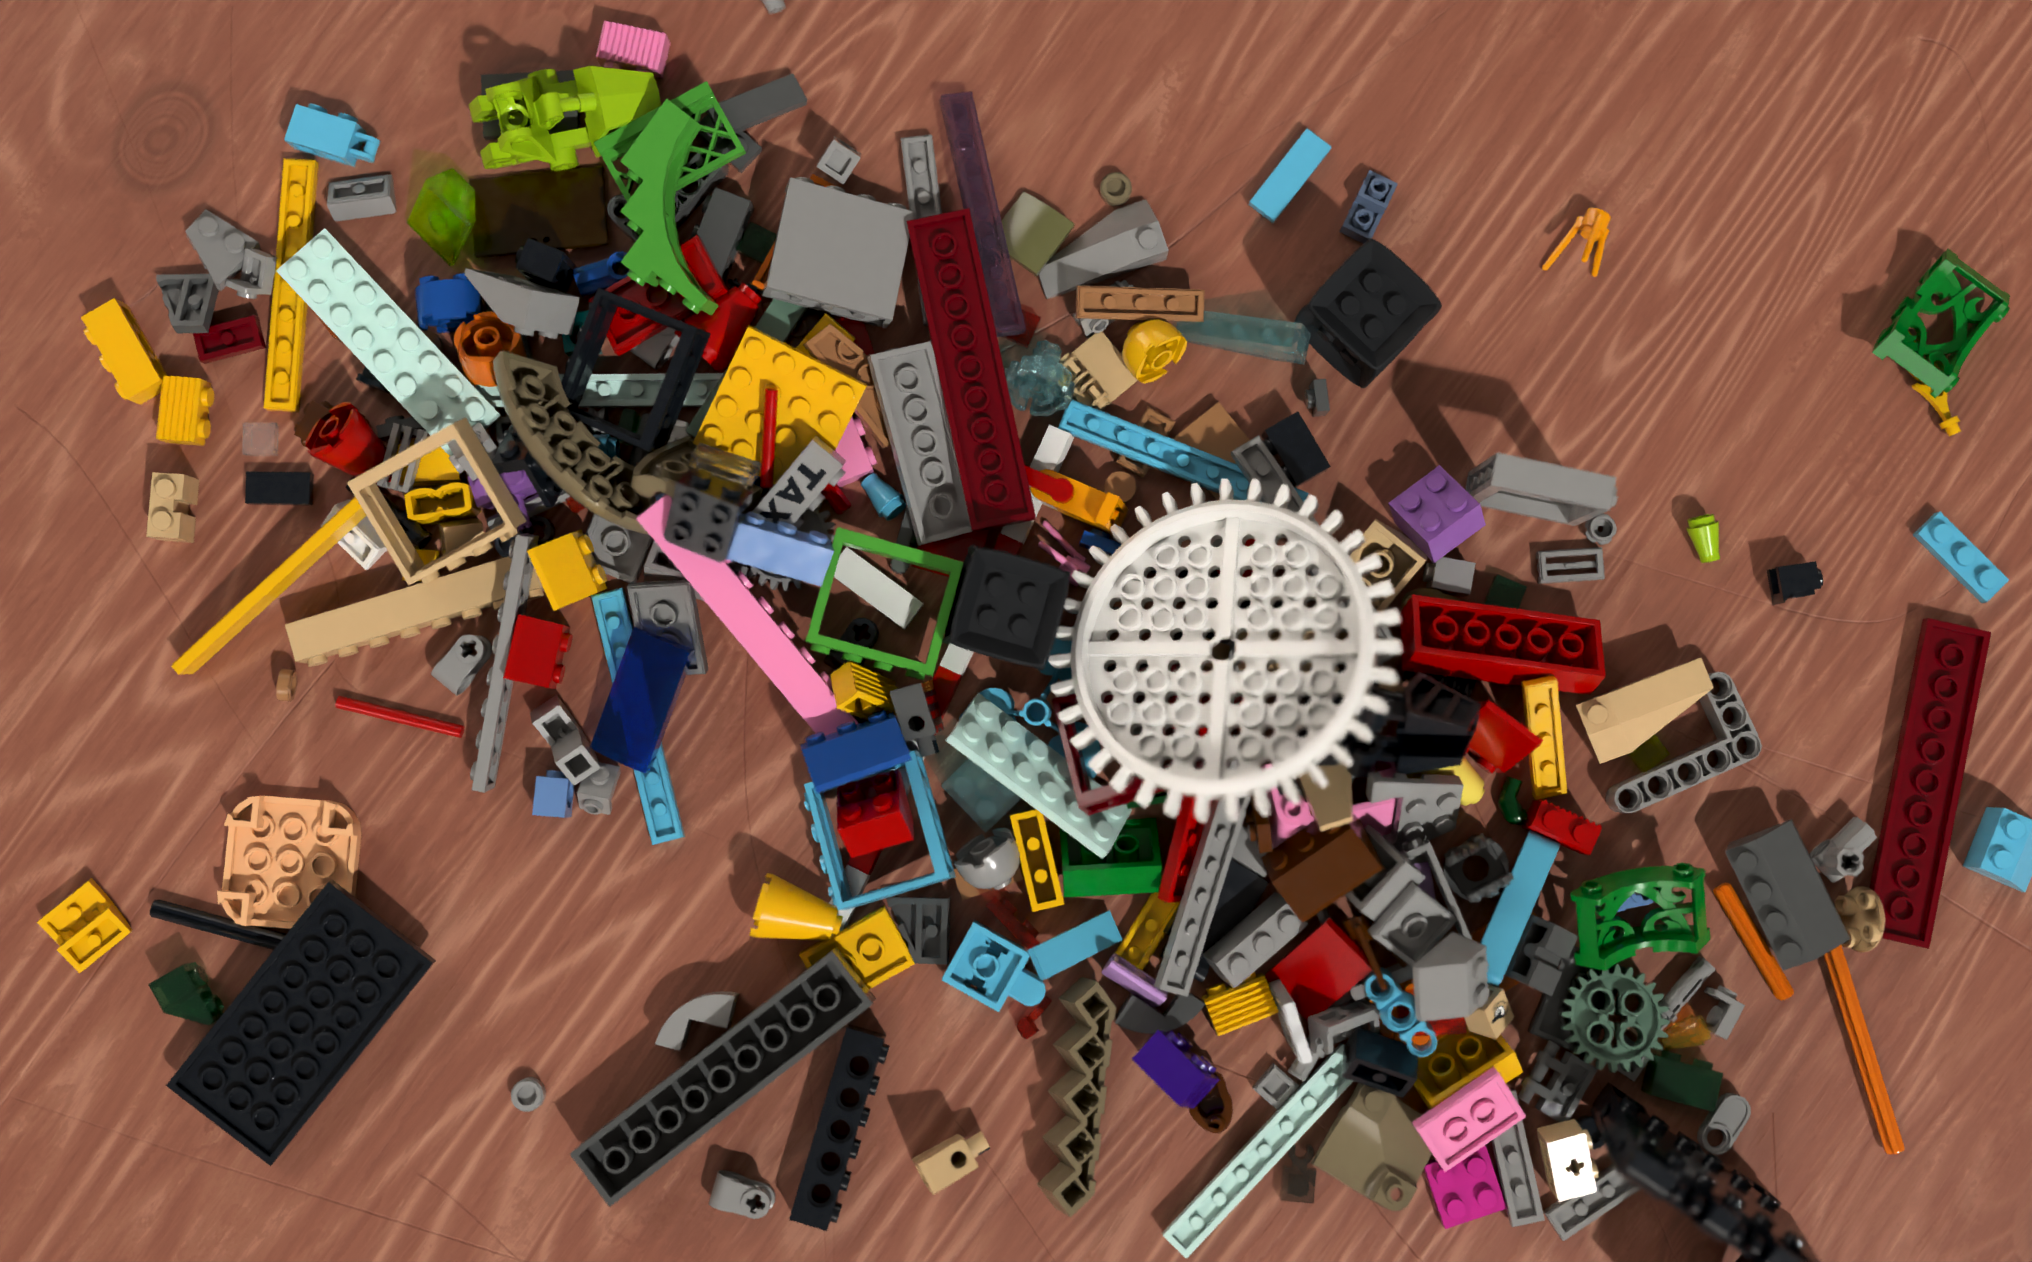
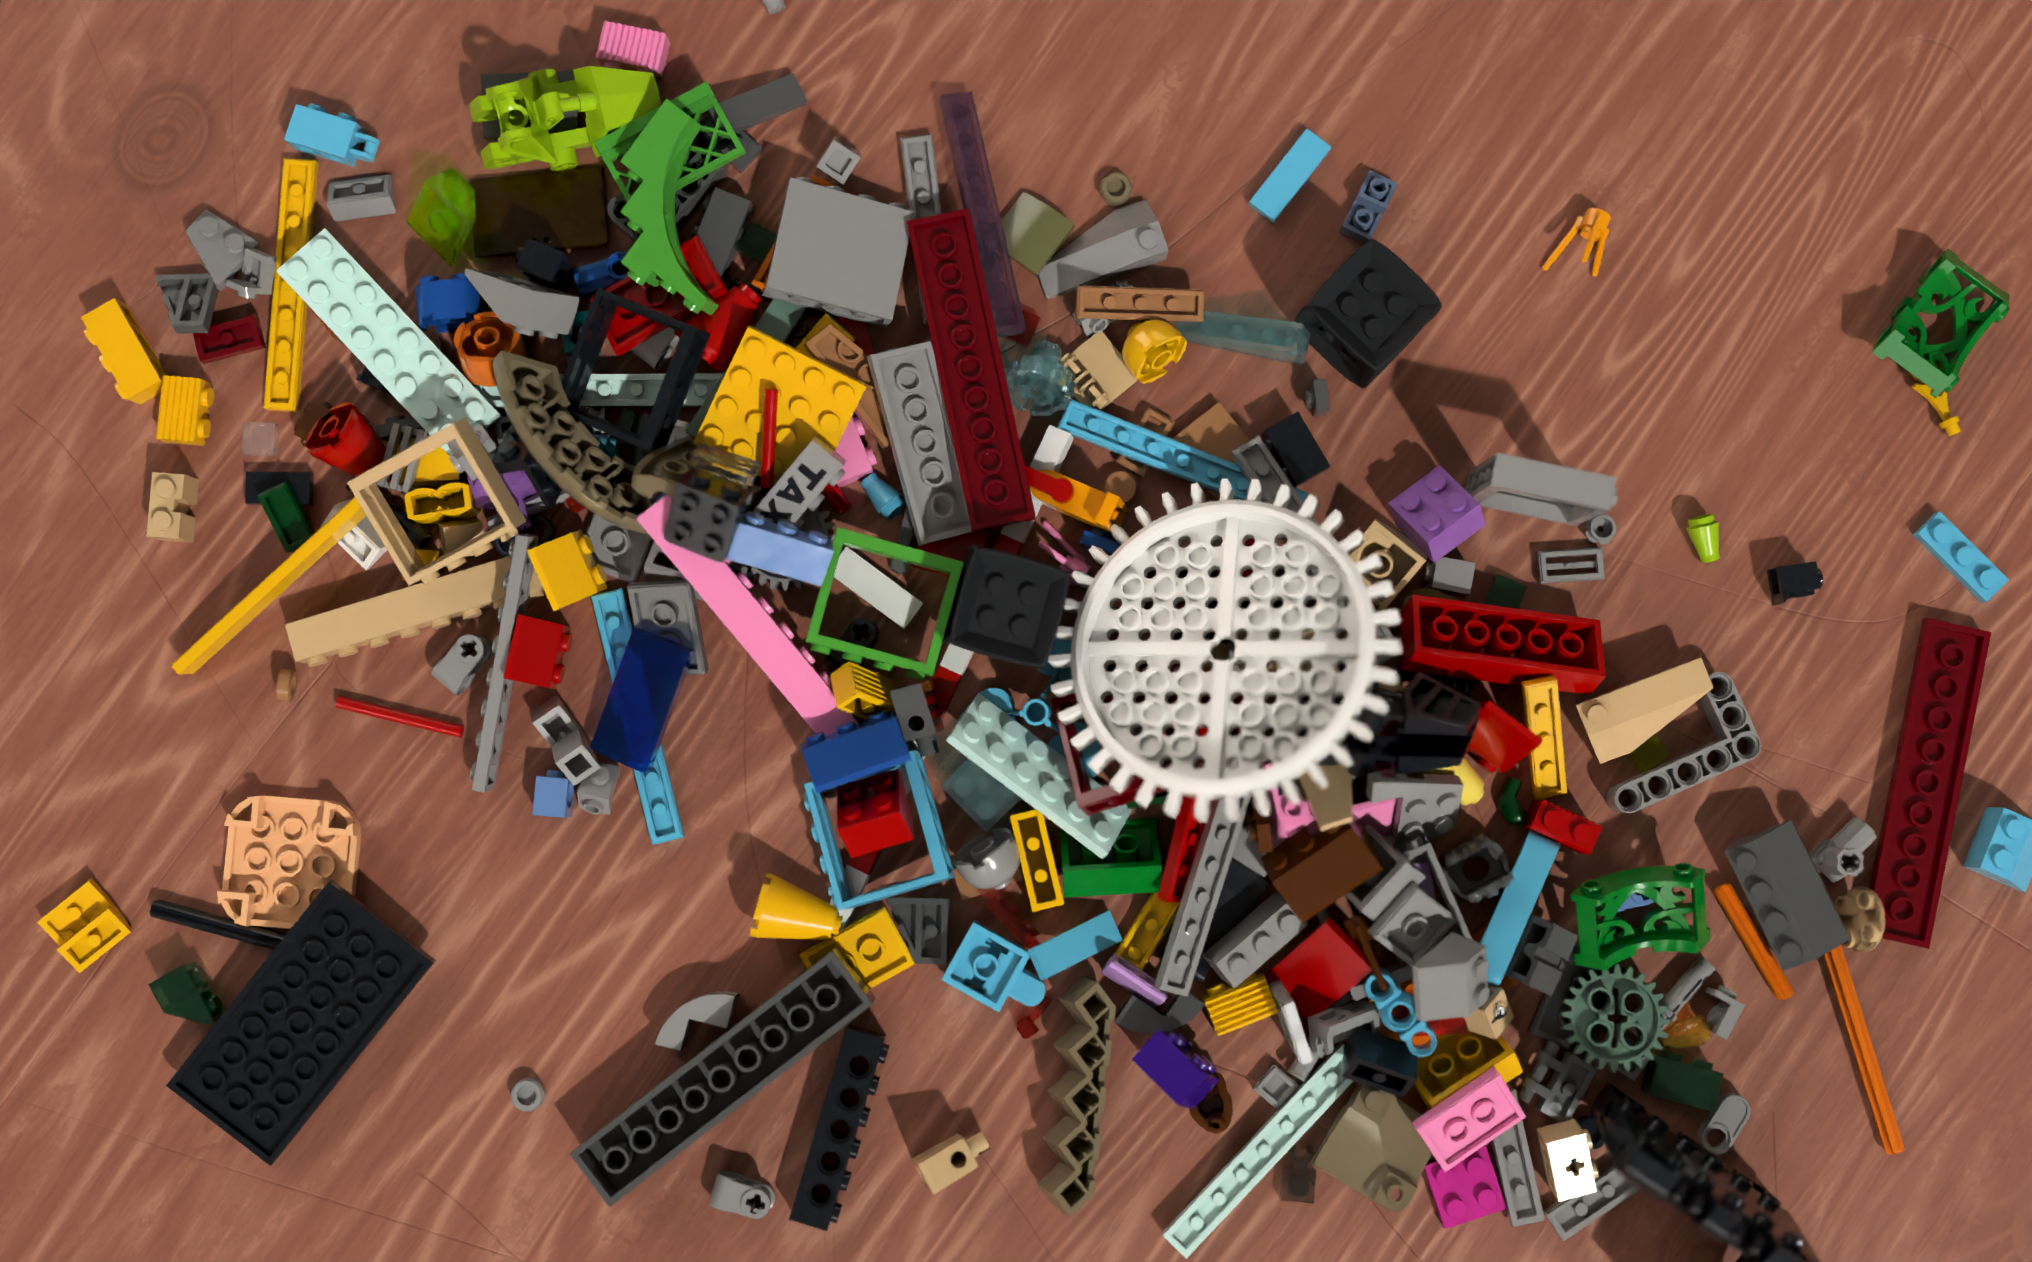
none -> dark green tile [257,481,315,553]

